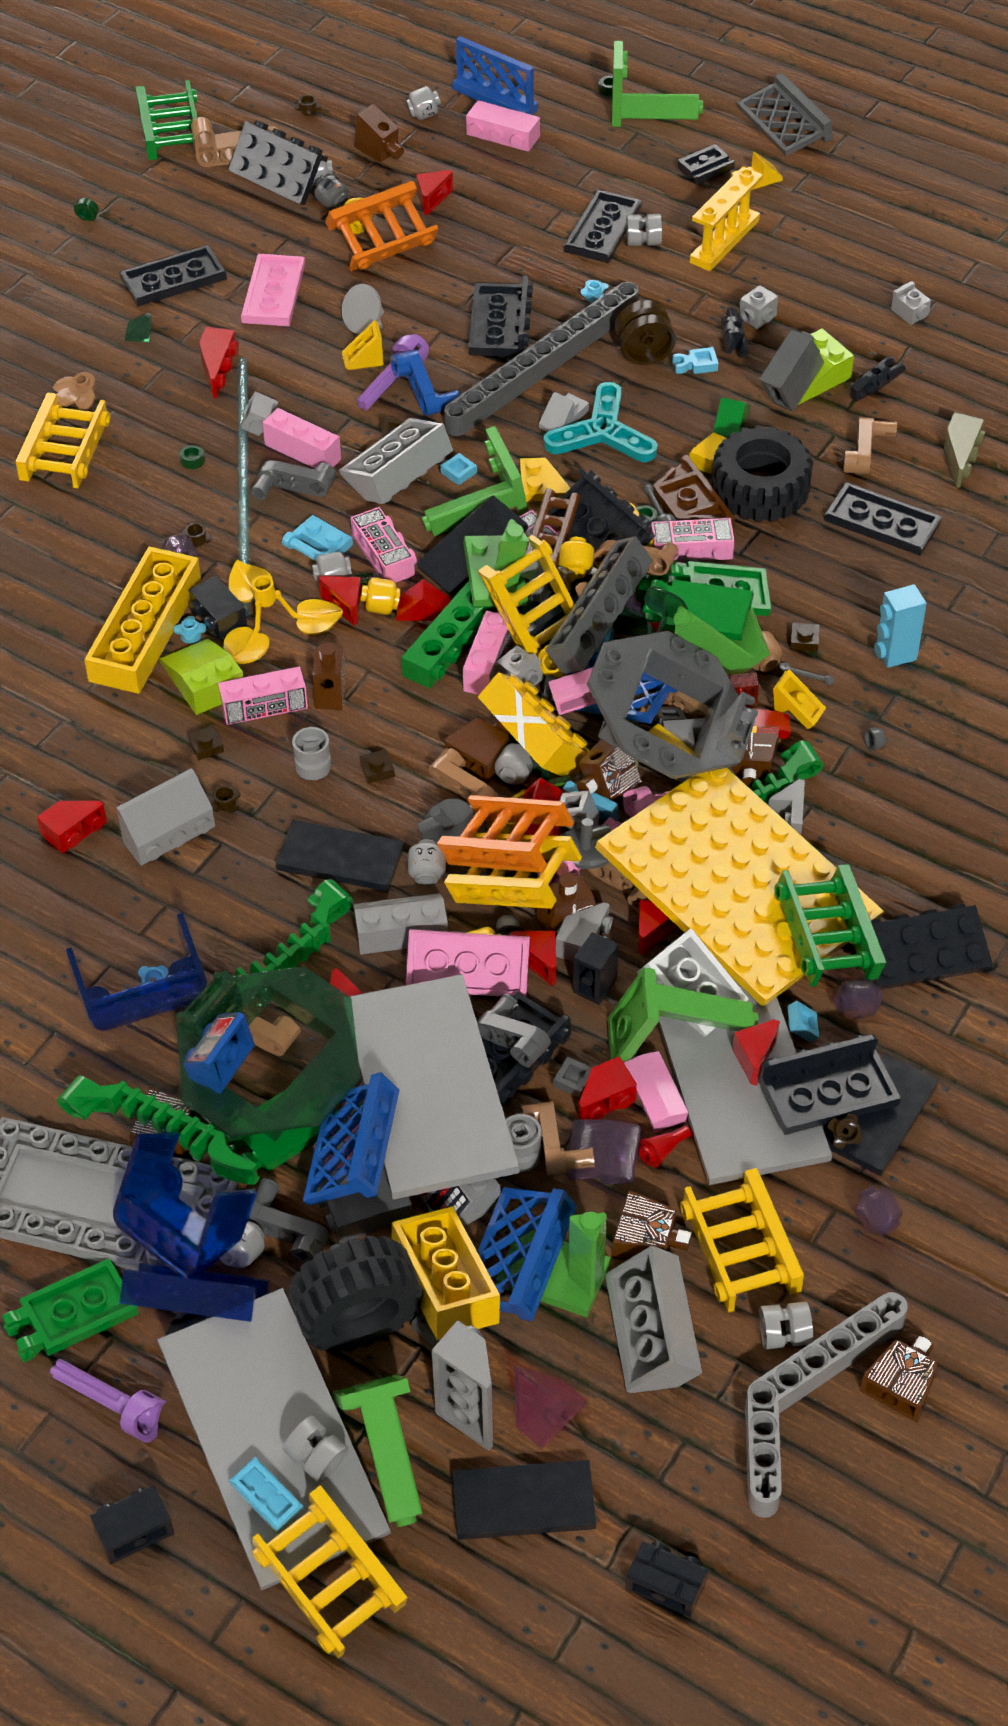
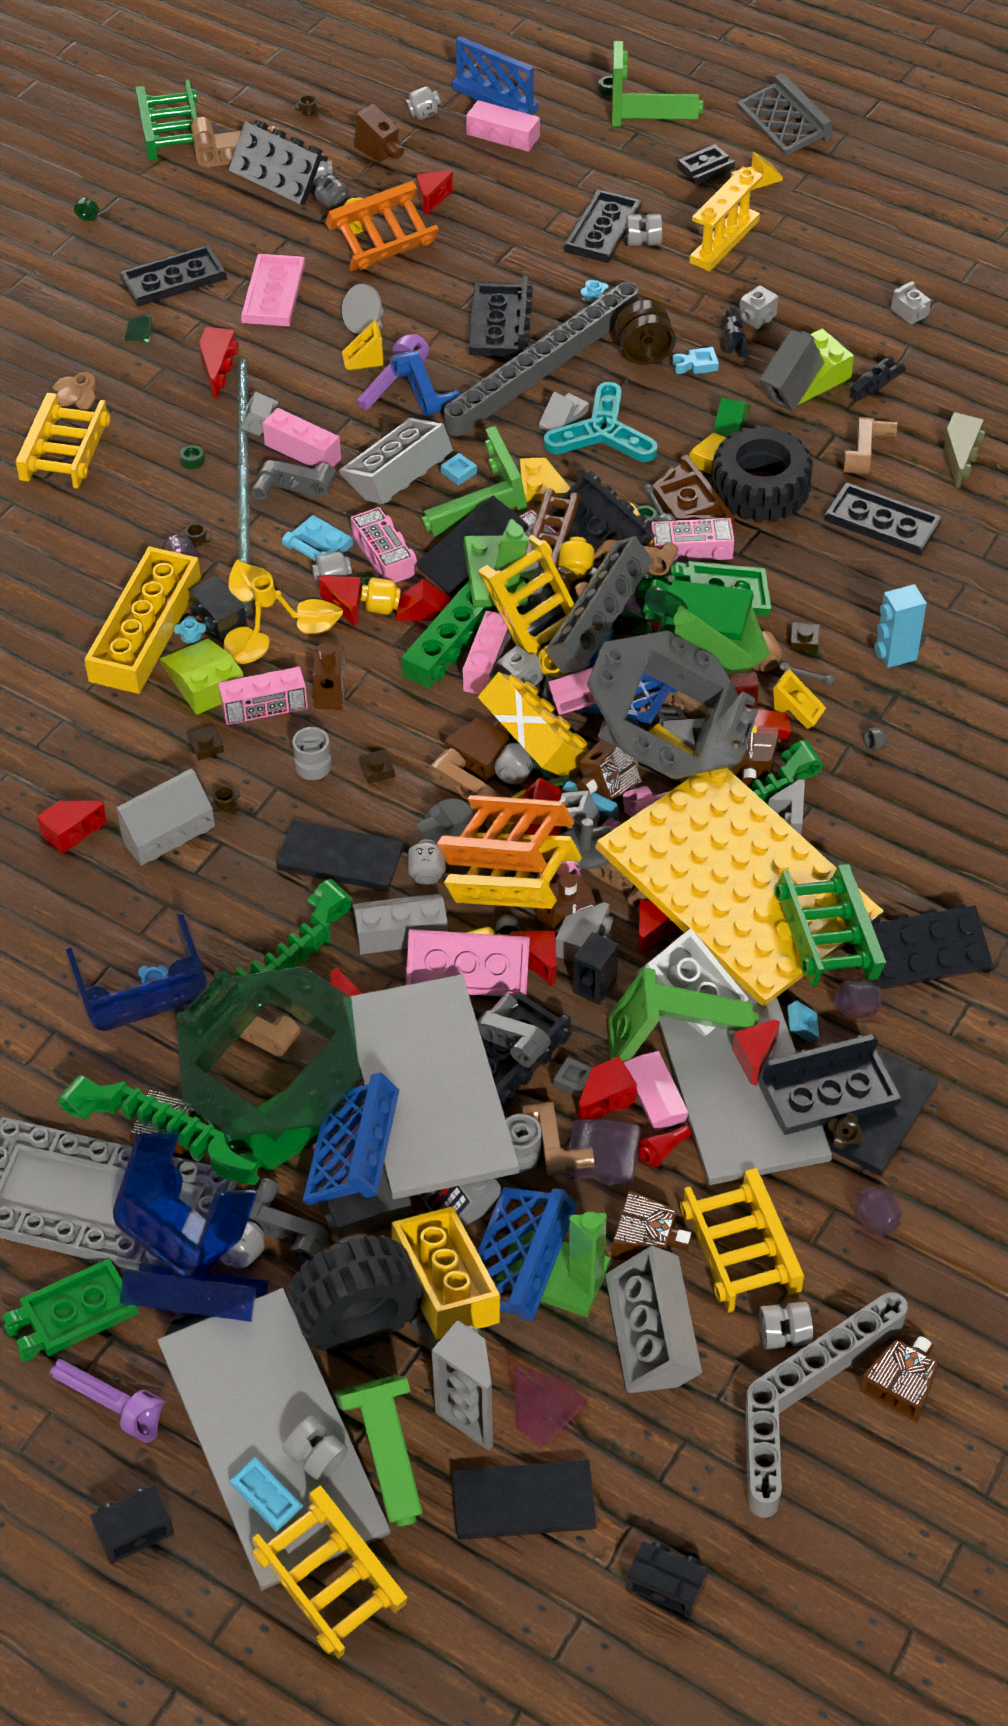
blue slope [184,1012,255,1094] -> none

